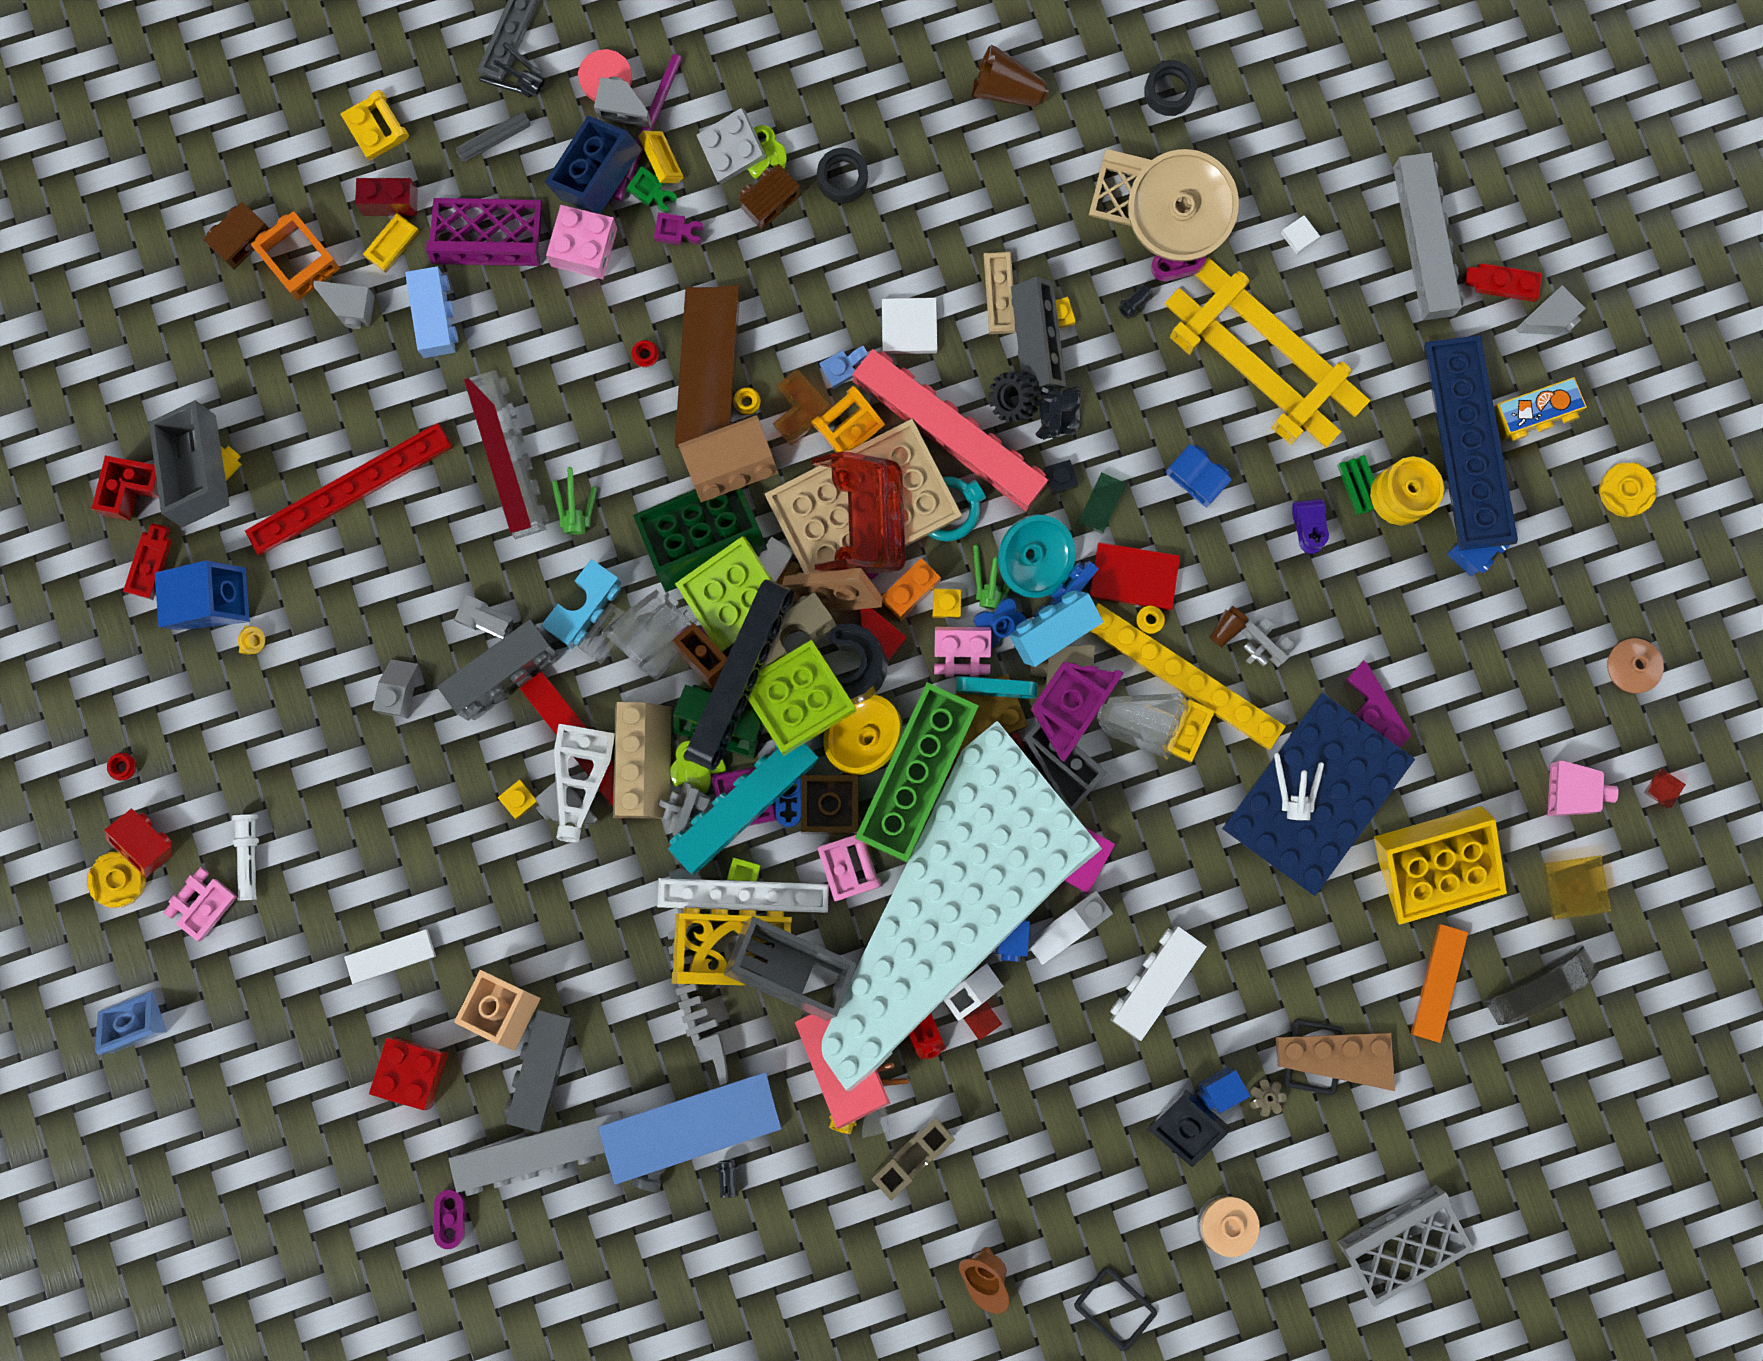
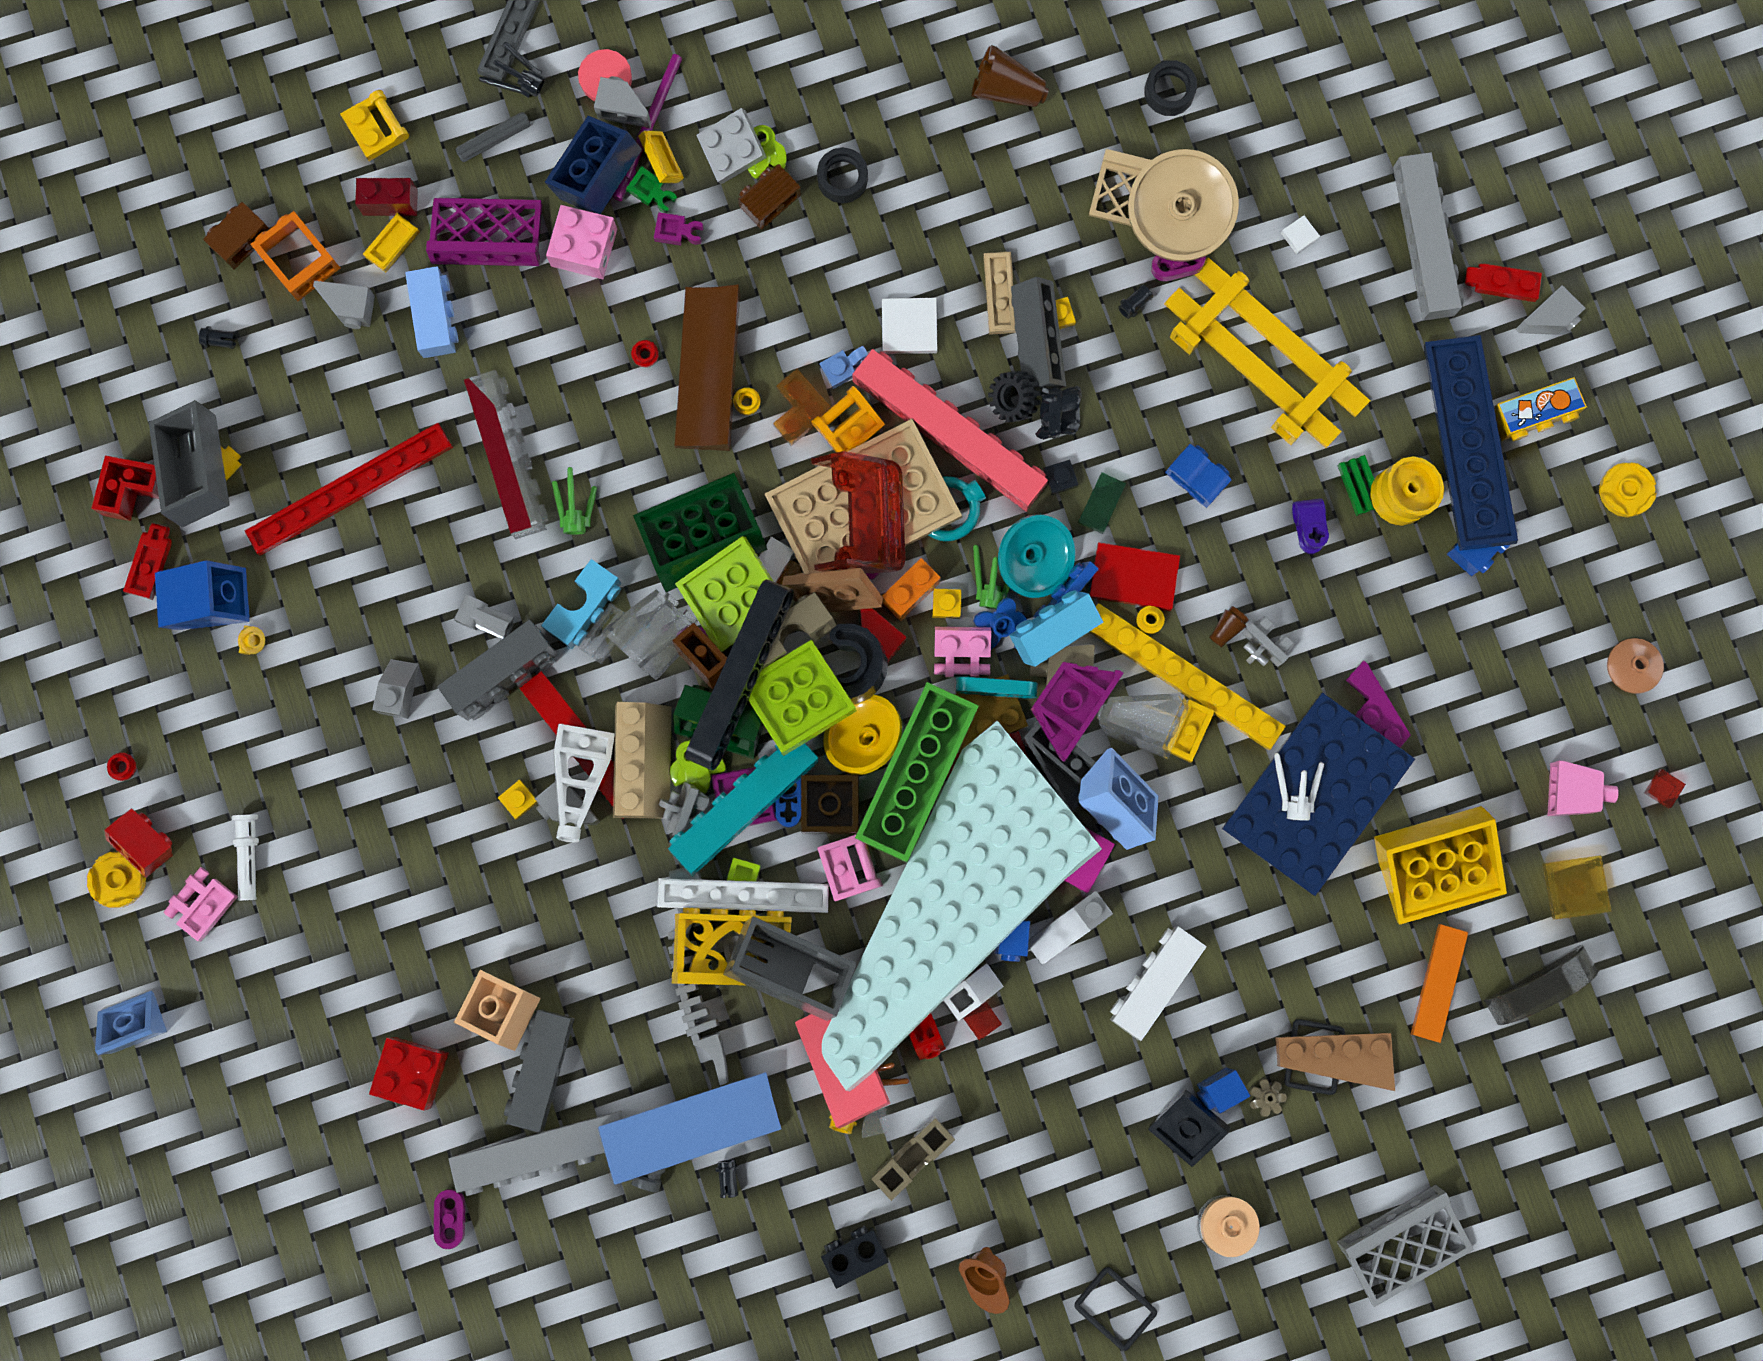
white tile [344,929,436,984] -> none
medium nougat slope [678,415,778,502] -> none
none -> black pin [199,326,237,349]
none -> black brick [821,1225,889,1289]
none -> light blue slope [1078,748,1158,850]

